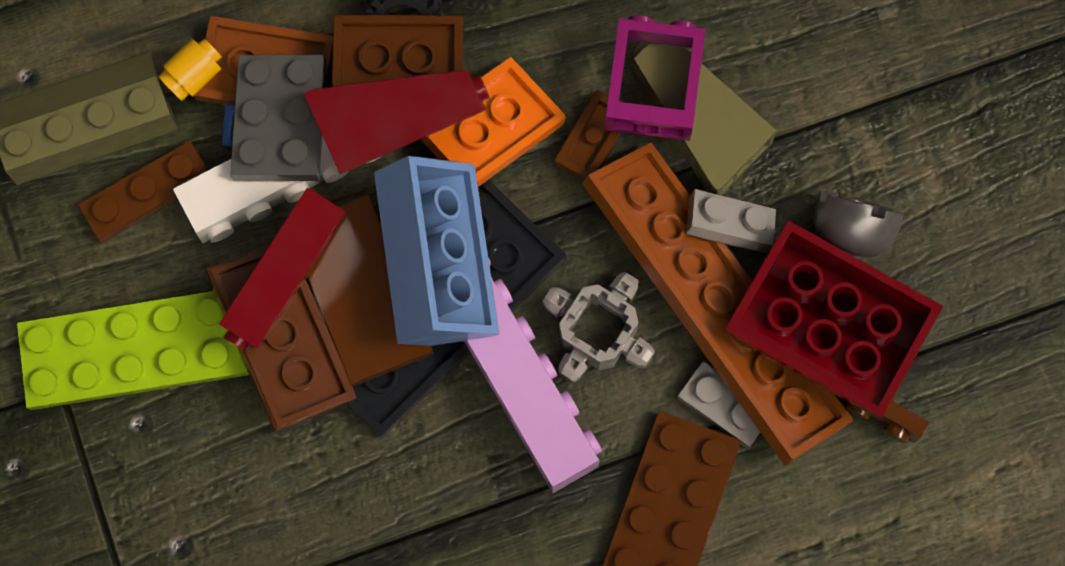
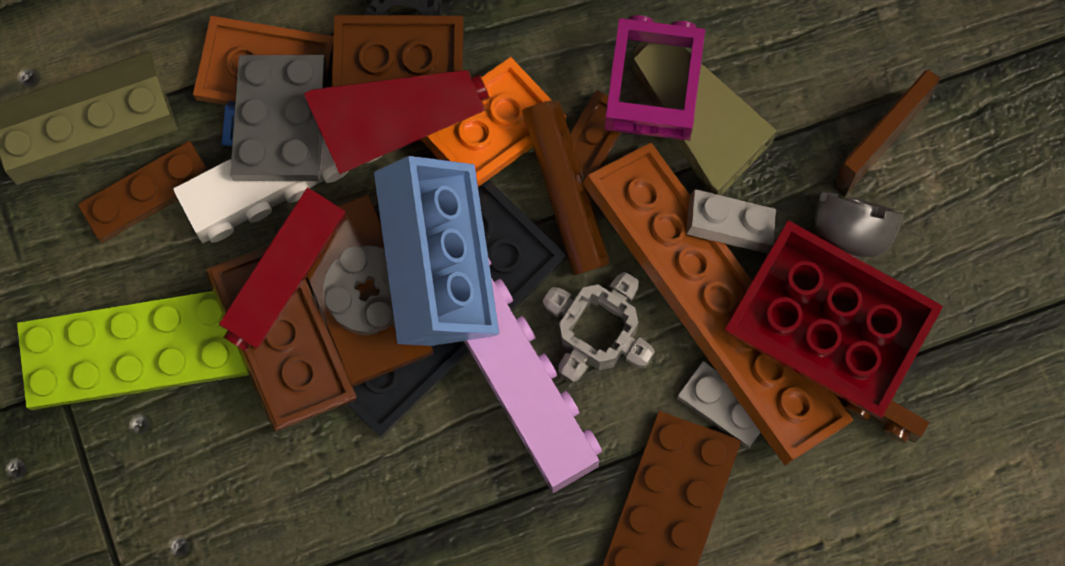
yellow brick [158,38,222,101] -> none
none -> dark grey plate [323,246,395,335]
none -> reddish brown brick [522,100,610,276]
none -> reddish brown tile [834,69,940,196]

